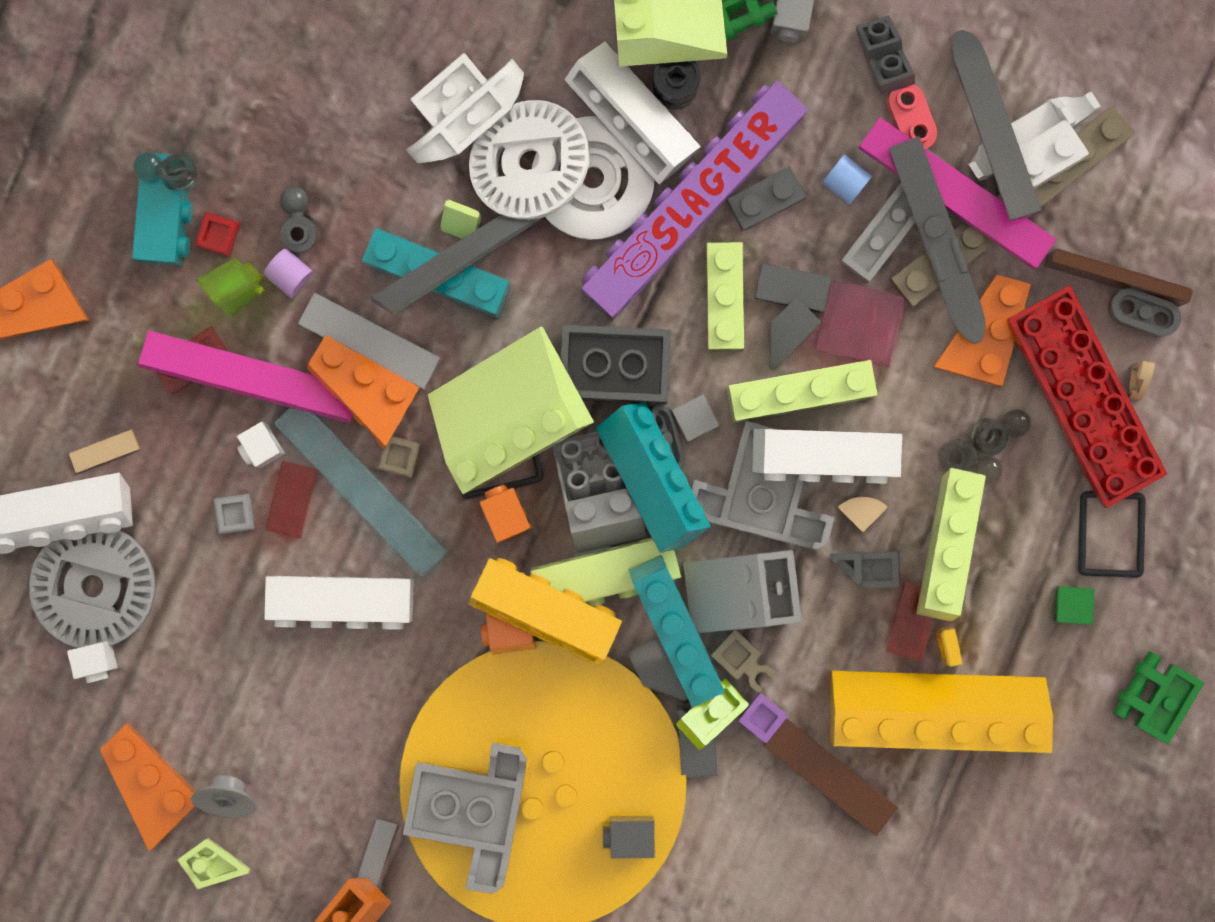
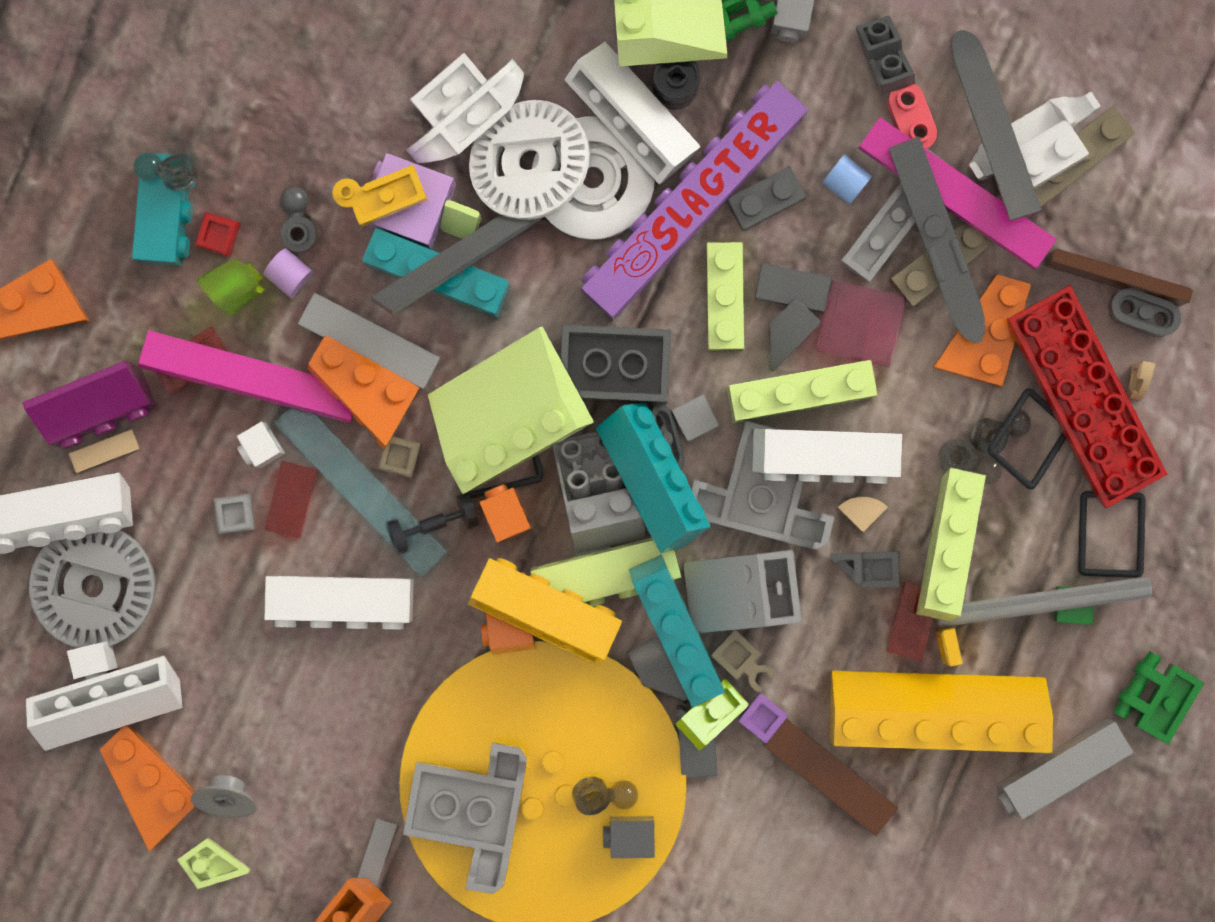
none -> magenta slope [22,361,157,450]
none -> white brick [26,656,183,751]
none -> yellow hinge [332,165,428,227]
none -> lavender piece [366,153,456,250]
none -> black wheel [386,493,479,555]
none -> clear smoke plate [572,777,638,815]
none -> light grey axle [937,577,1152,627]
none -> black piece [987,388,1066,490]
none -> light grey brick [997,718,1134,820]

